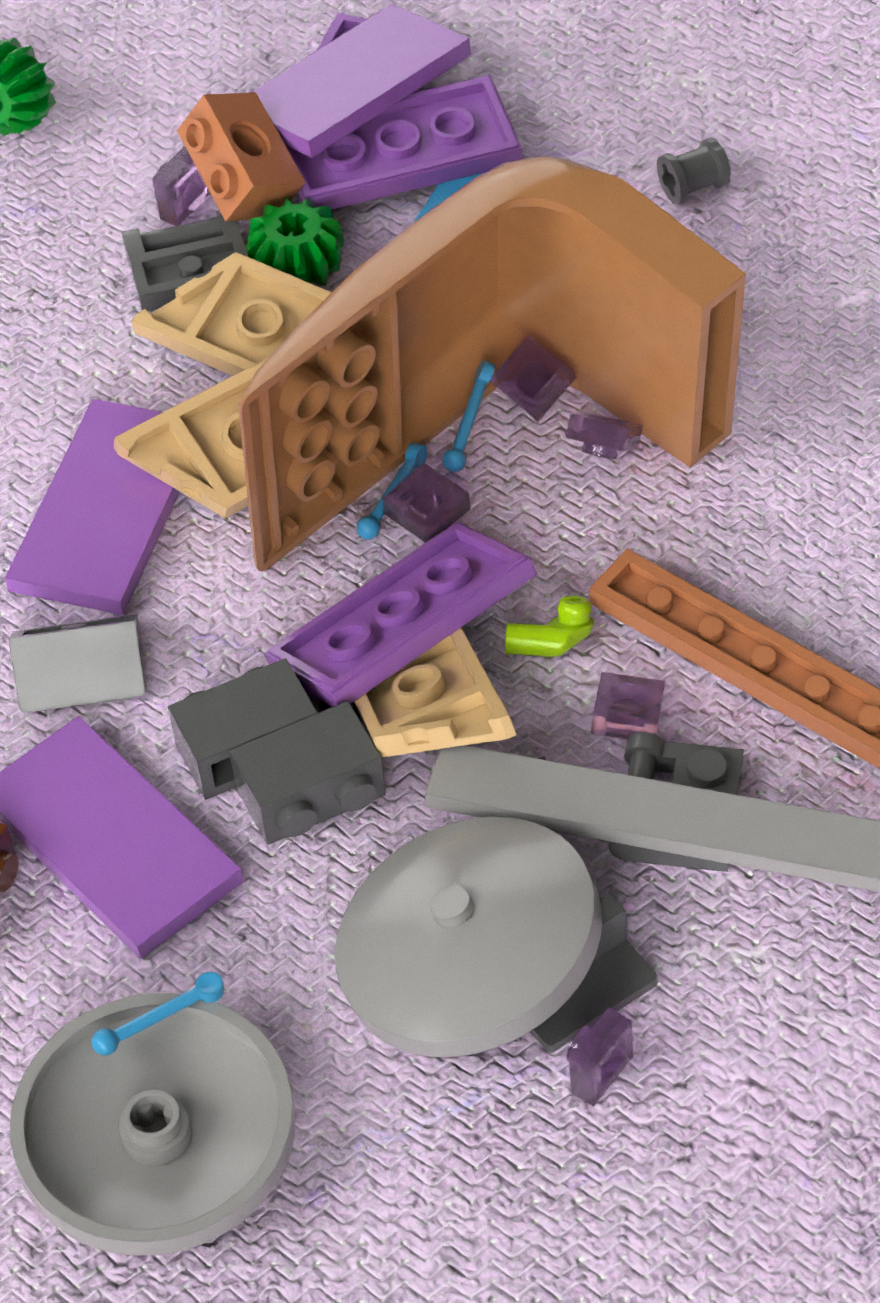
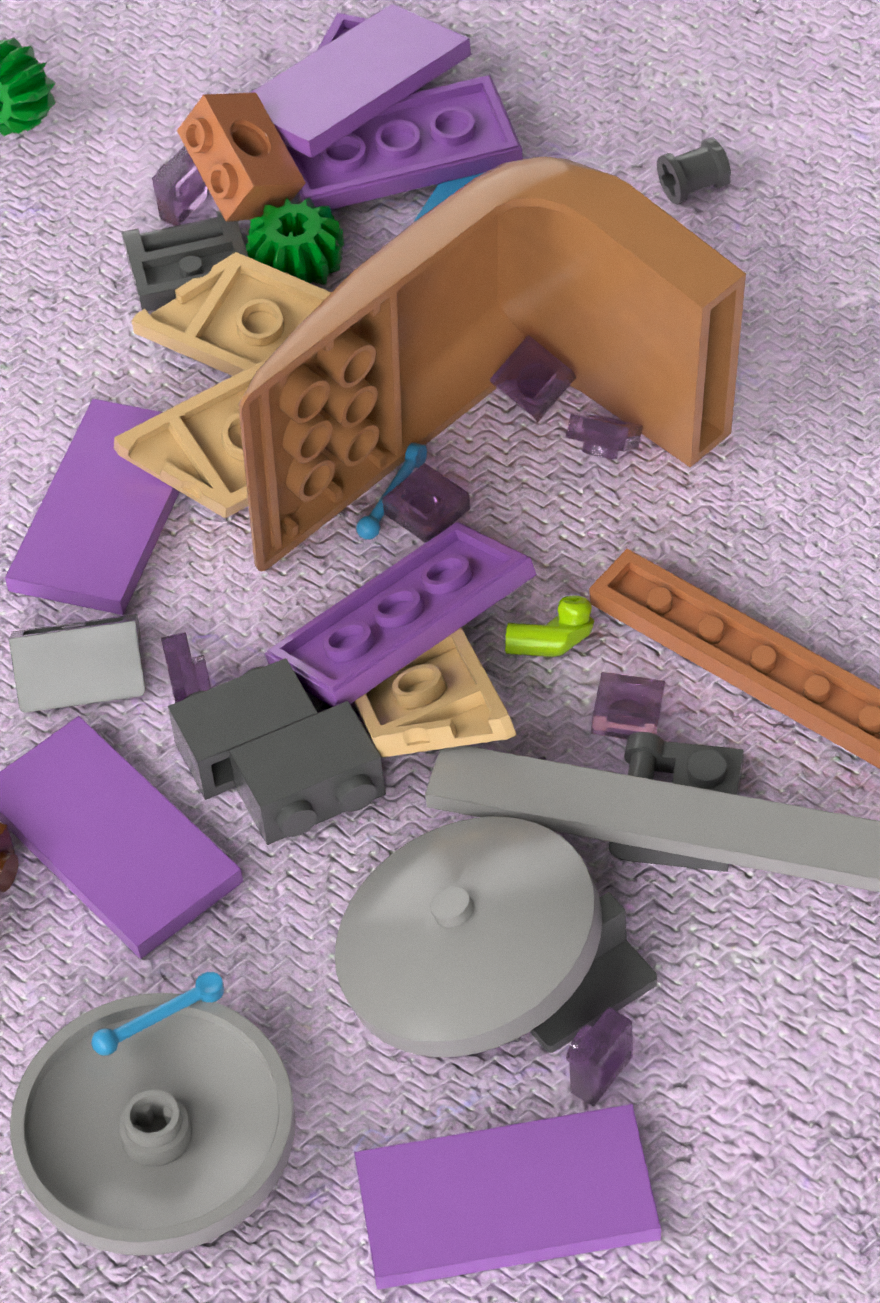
dark azure hinge [442,359,495,472] -> none
none -> clear purple plate [161,632,211,703]
none -> medium lavender tile [354,1104,661,1290]

